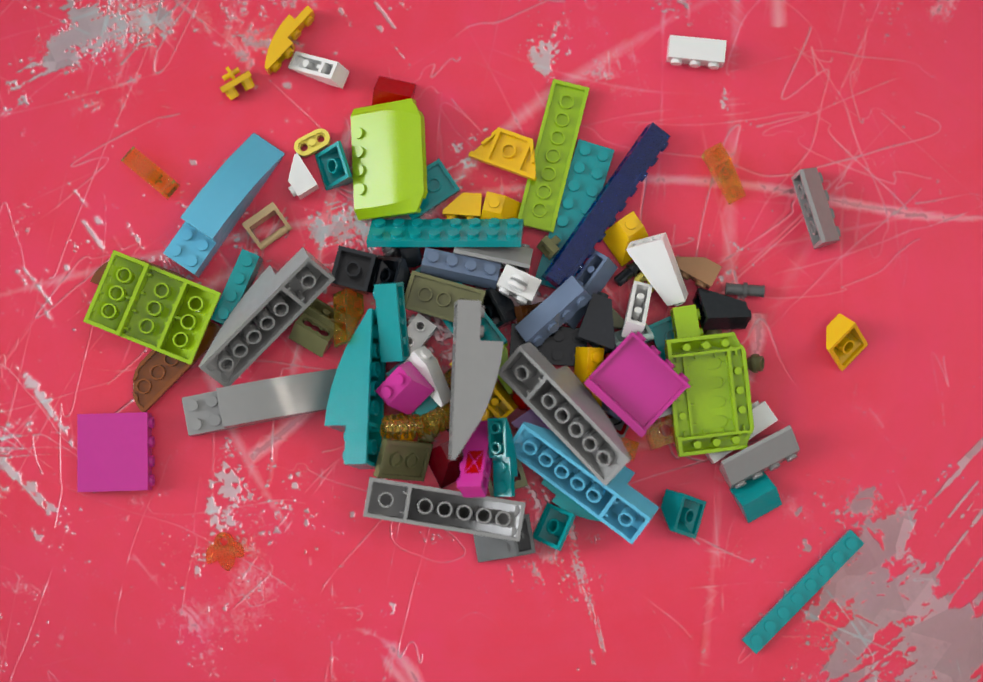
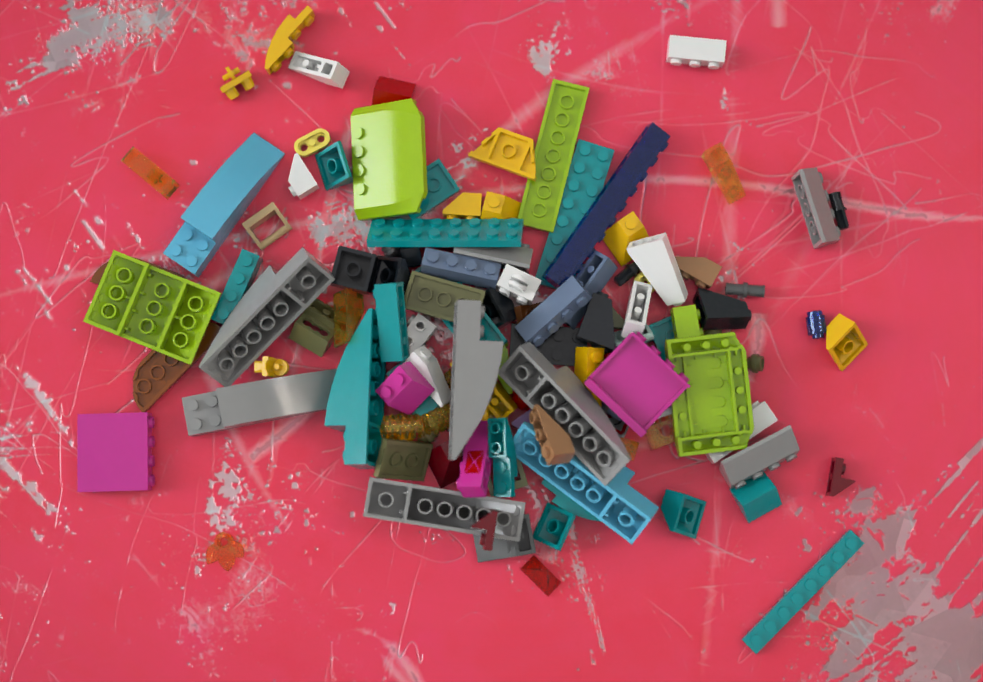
olive tile [537,235,561,261] -> none
none -> yellow hips [254,356,289,378]
none -> dark red slope [470,510,498,551]
none -> clear red slope [520,555,561,596]
none -> medium nougat slope [529,404,576,466]
none -> clear blue brick [806,310,827,339]
none -> dark red slope [826,457,856,496]
none -> black axle [829,192,849,230]

